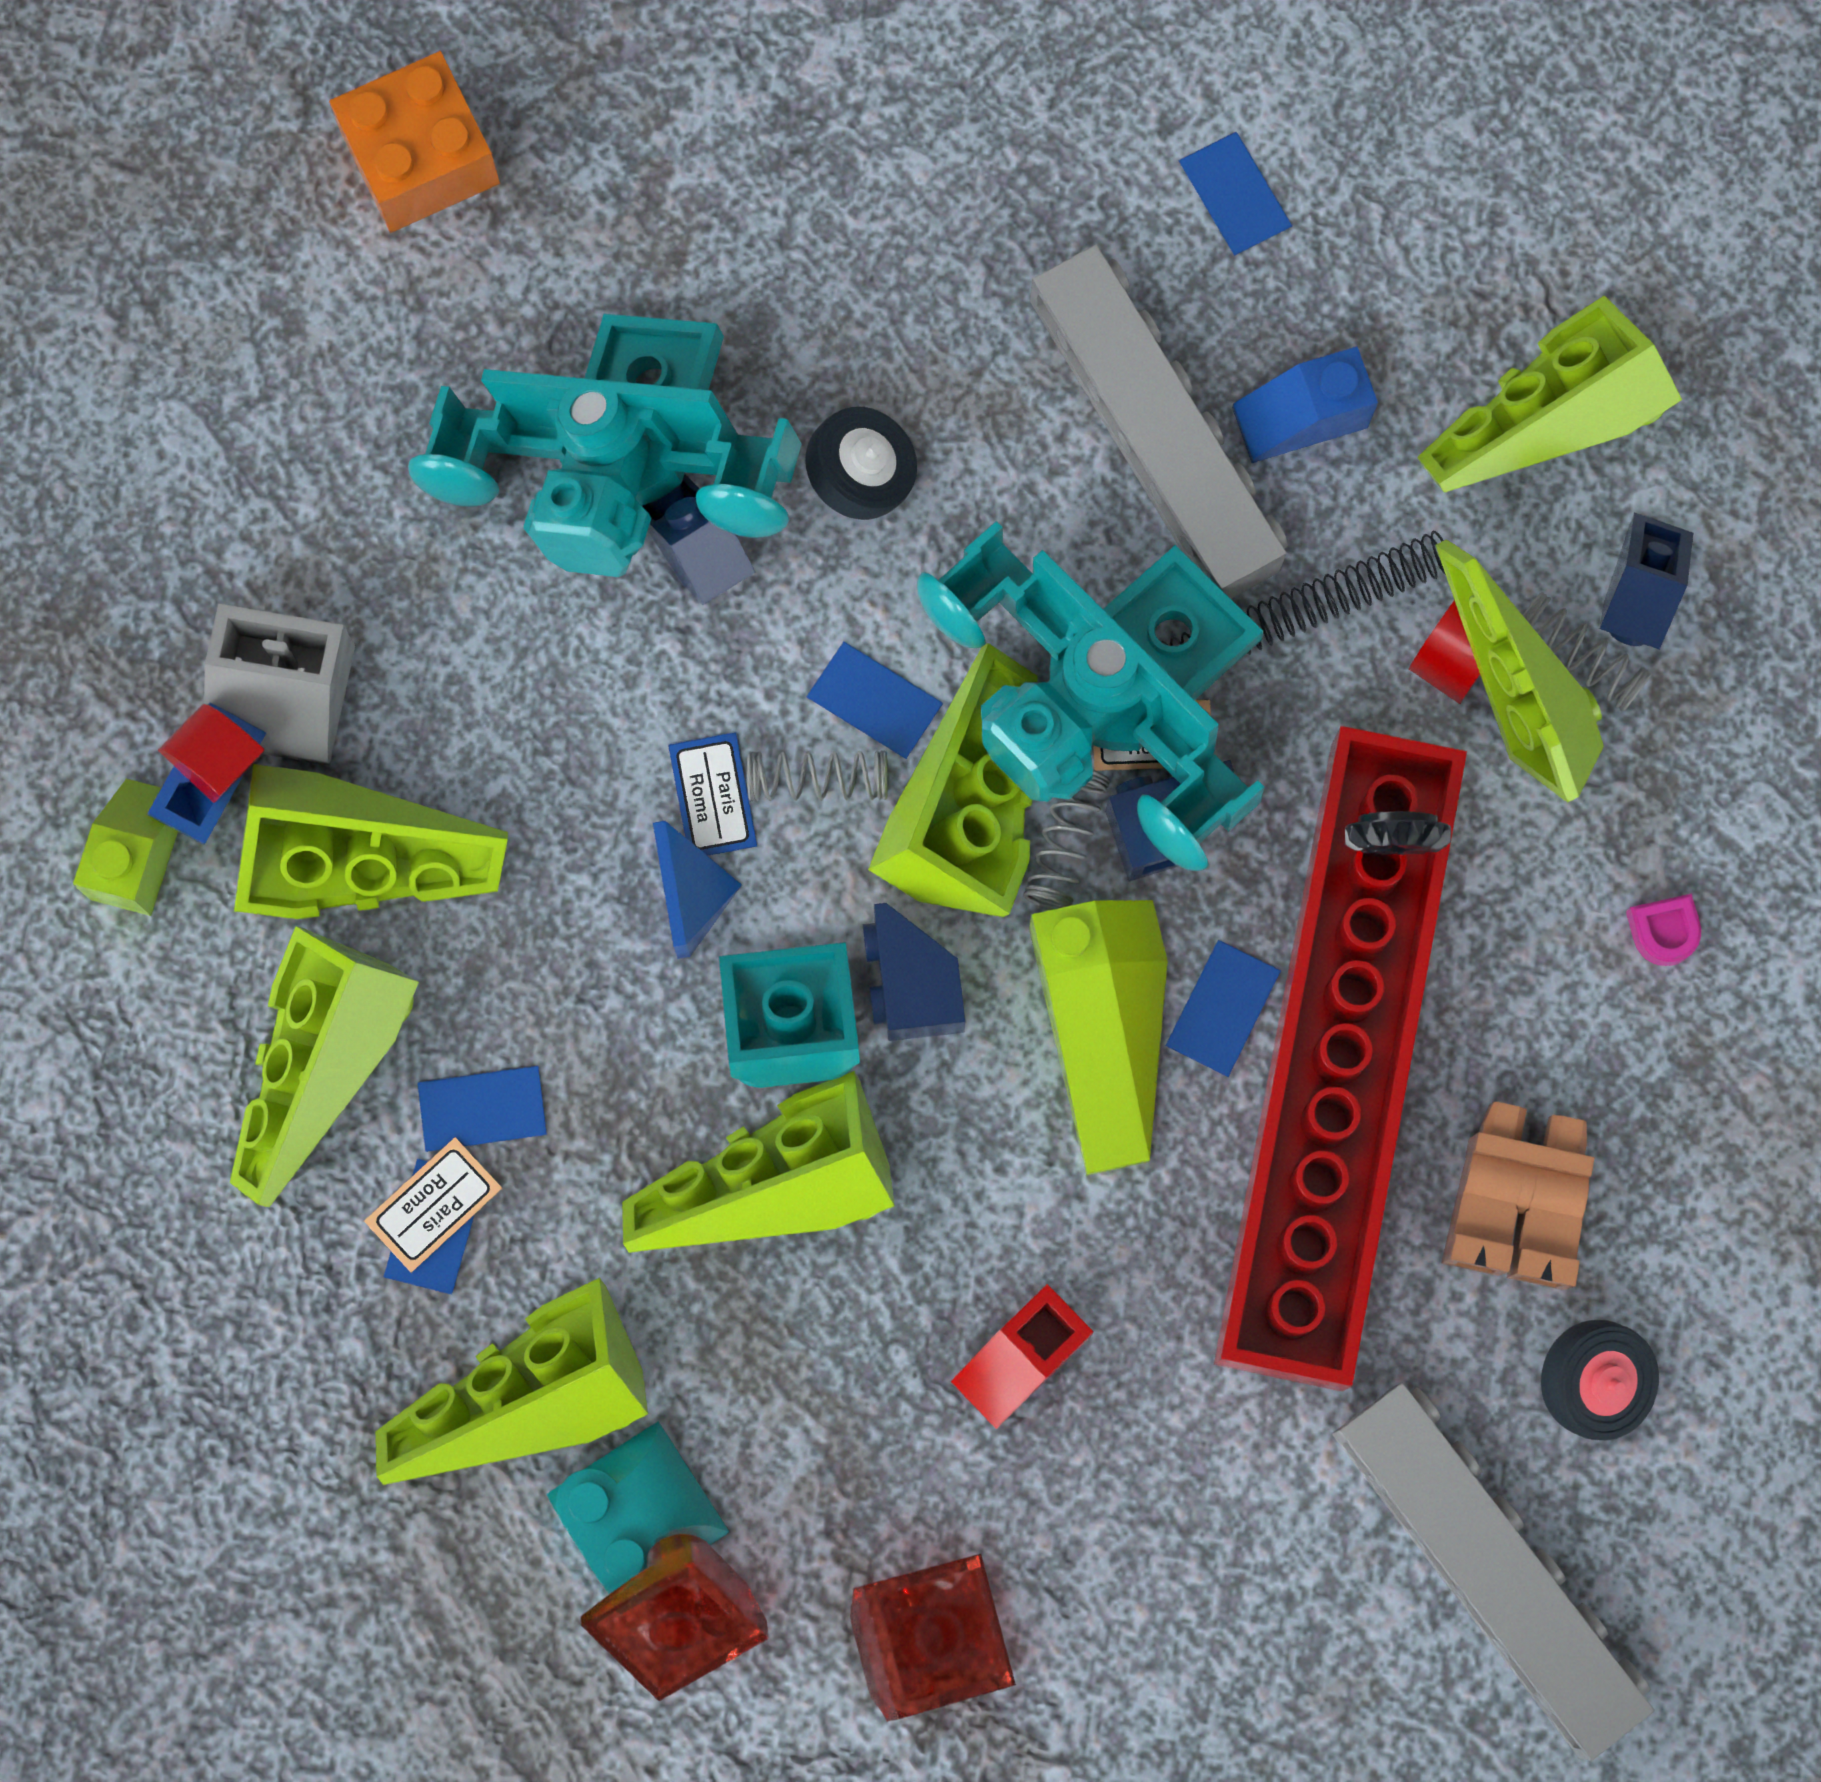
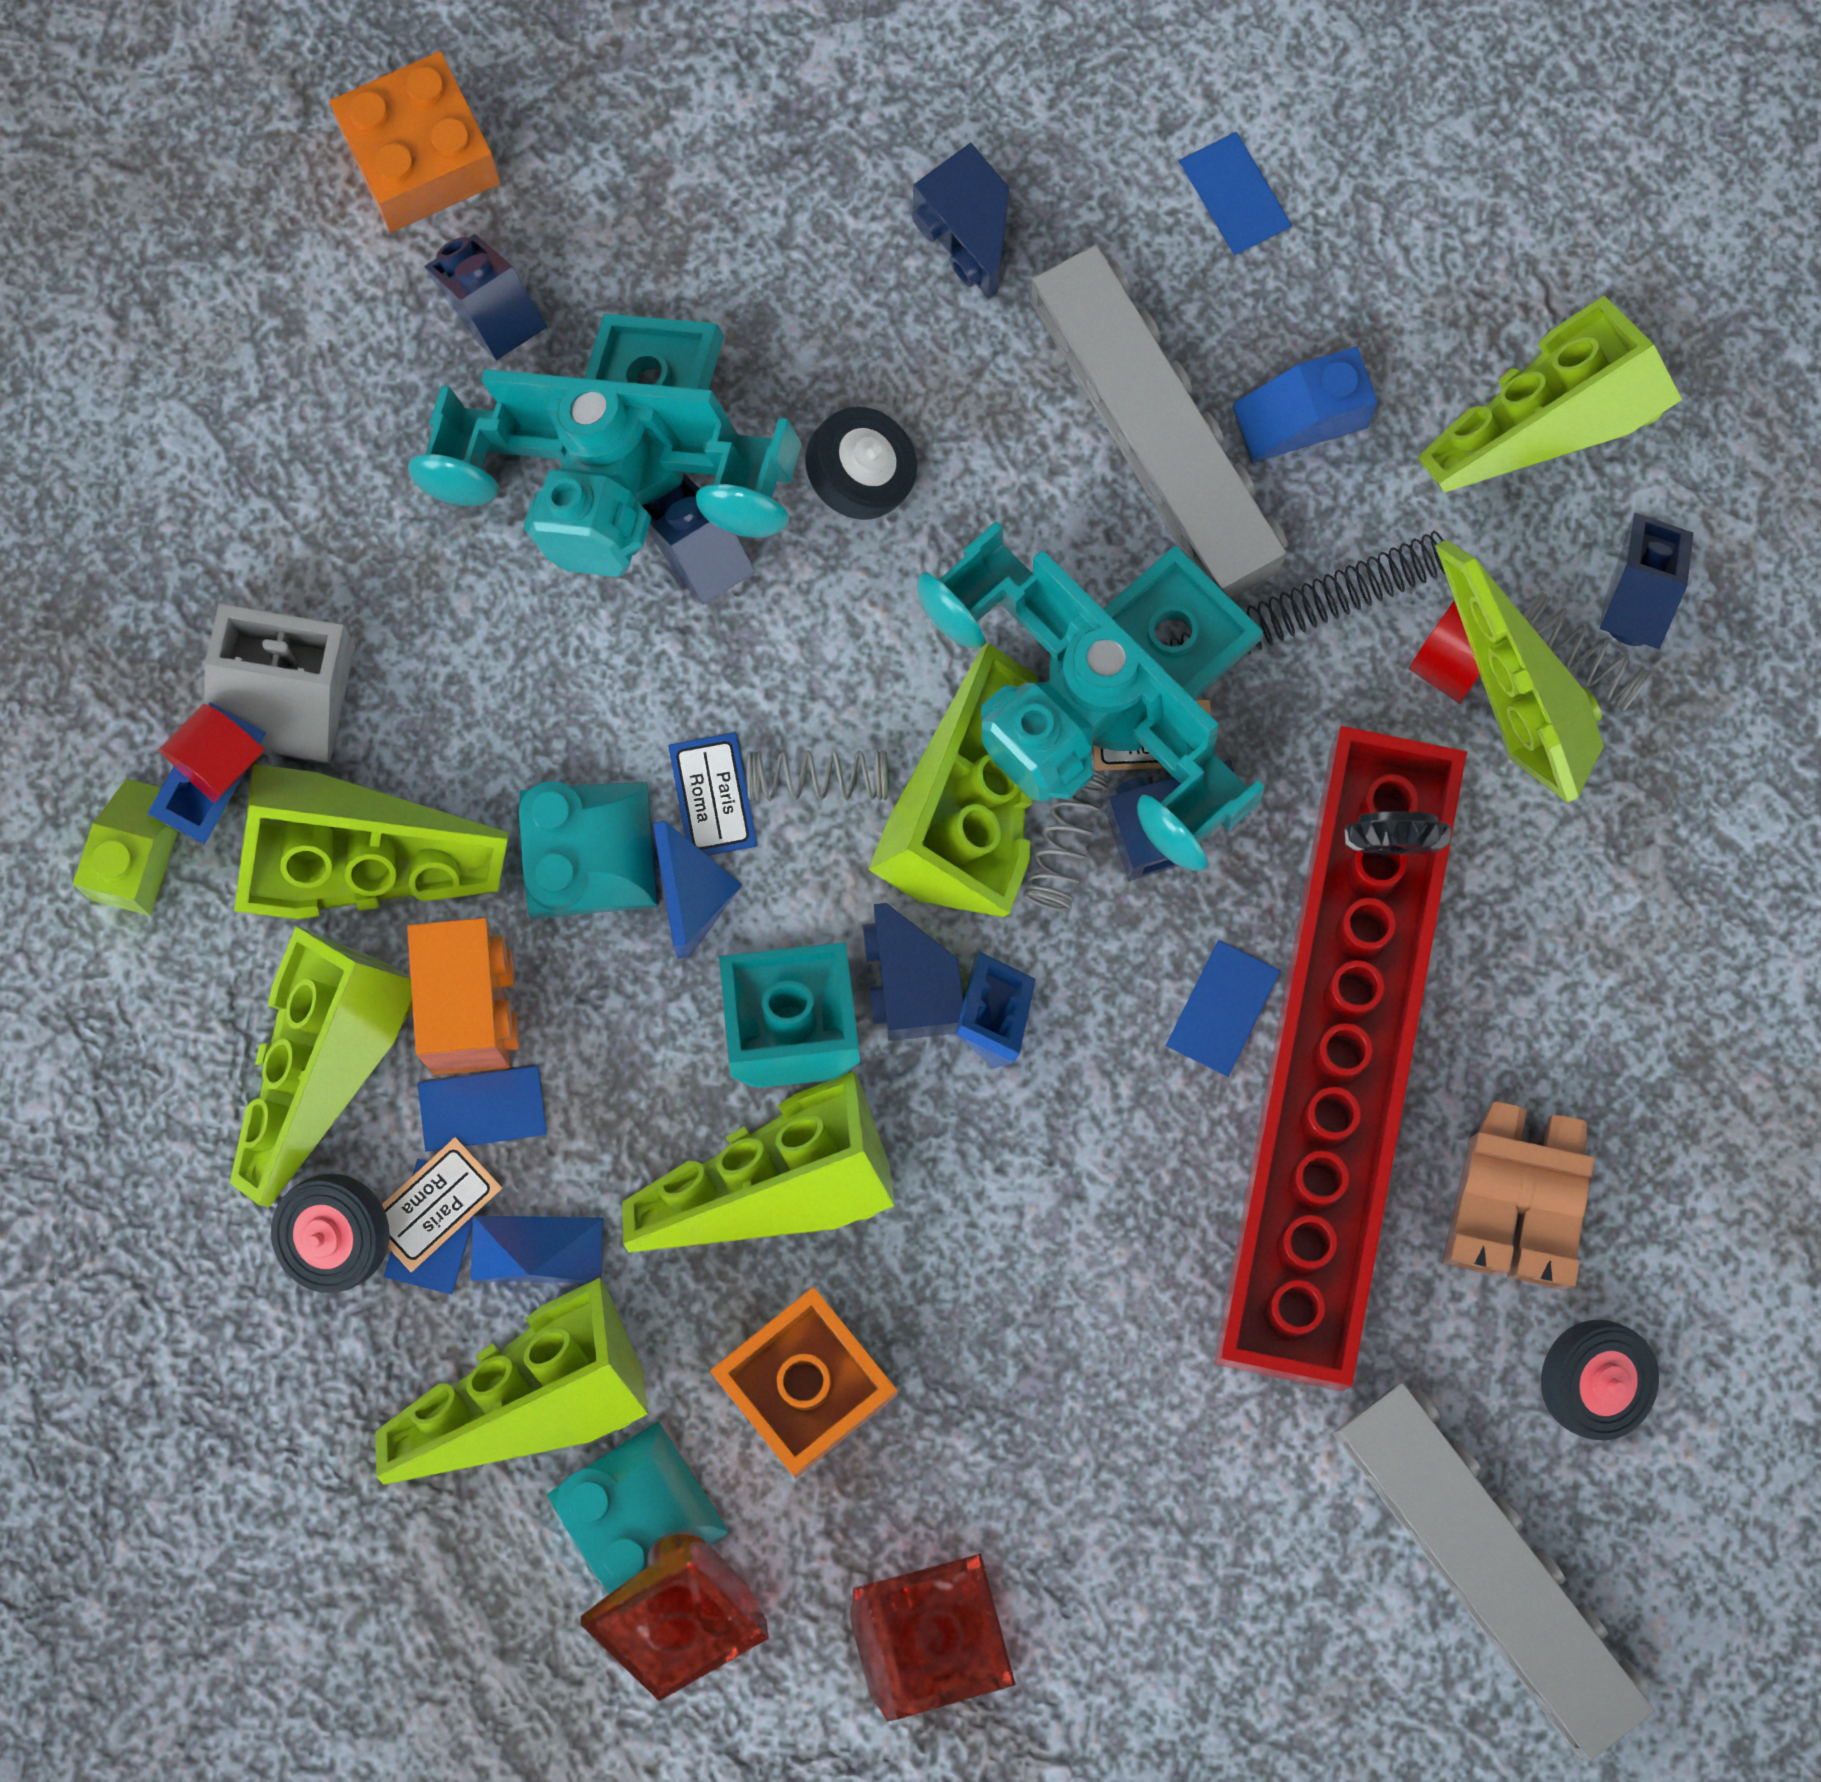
blue sticker [806,641,943,759] -> none
red slope [951,1284,1094,1429] -> none
lime wedge [1029,900,1168,1176] -> none
dark pink tile [1626,893,1701,966] -> none
none -> black wheel [271,1174,390,1293]
none -> orange brick [407,918,520,1075]
none -> dark blue slope [424,234,547,361]
none -> blue slope [471,1216,604,1283]
none -> teal slope [519,781,658,919]
none -> orange brick [710,1286,898,1479]
none -> dark blue slope [911,142,1009,299]
none -> blue slope [956,951,1036,1069]

